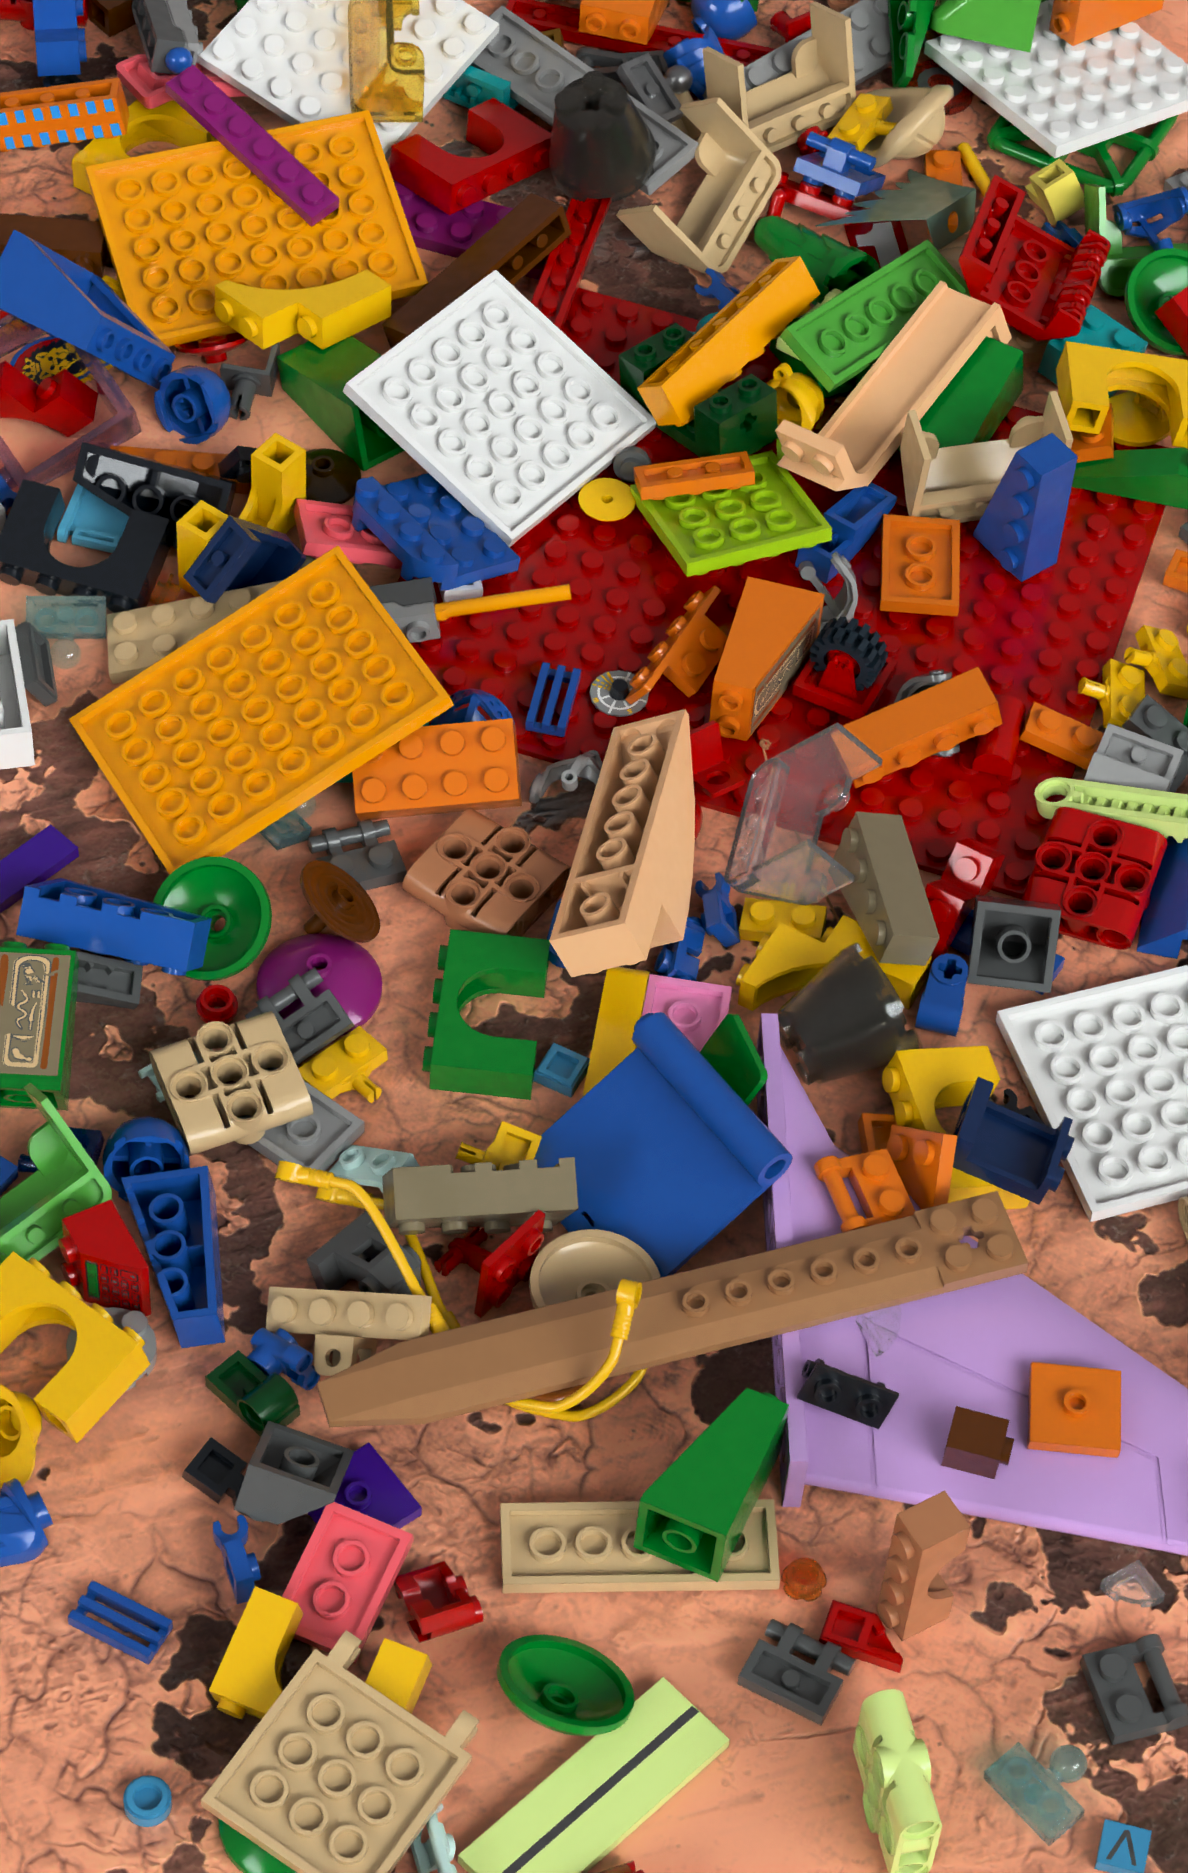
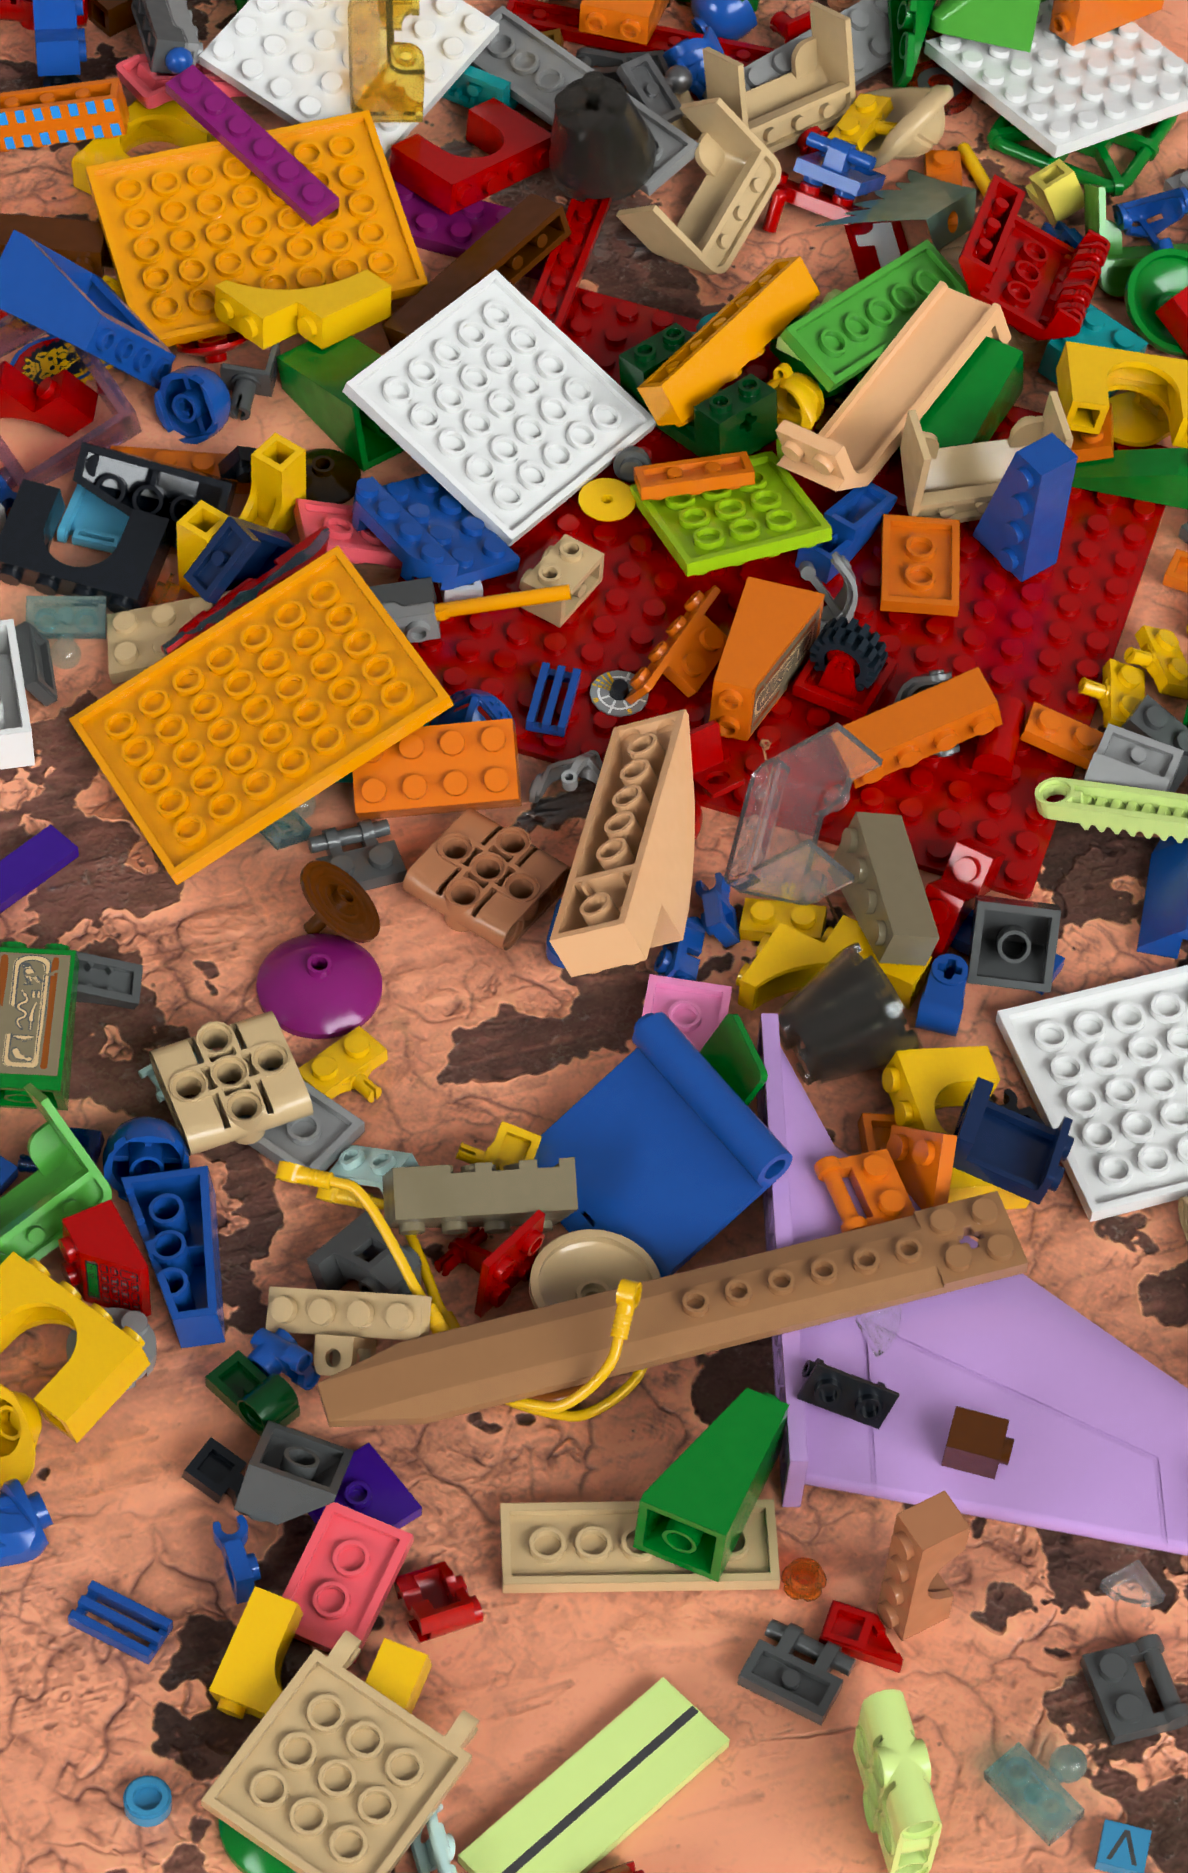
blue wedge [16,878,212,976] -> none
green dish [153,857,272,981] -> none
red plate [196,985,238,1023] -> none
dark grey plate [245,967,355,1065] -> none
green arch [422,929,550,1100] -> none
green dish [497,1635,635,1736] -> none
dark azure tile [534,1042,590,1098] -> none
yellow beam [583,967,650,1096] -> none
blue plate [694,268,741,310] -> none
green cone [754,215,880,306] -> none
red connector [1022,807,1168,950] -> none
orange plate [1027,1362,1121,1458] -> none
none -> sword [161,526,330,656]
none -> tan brick [519,534,604,628]

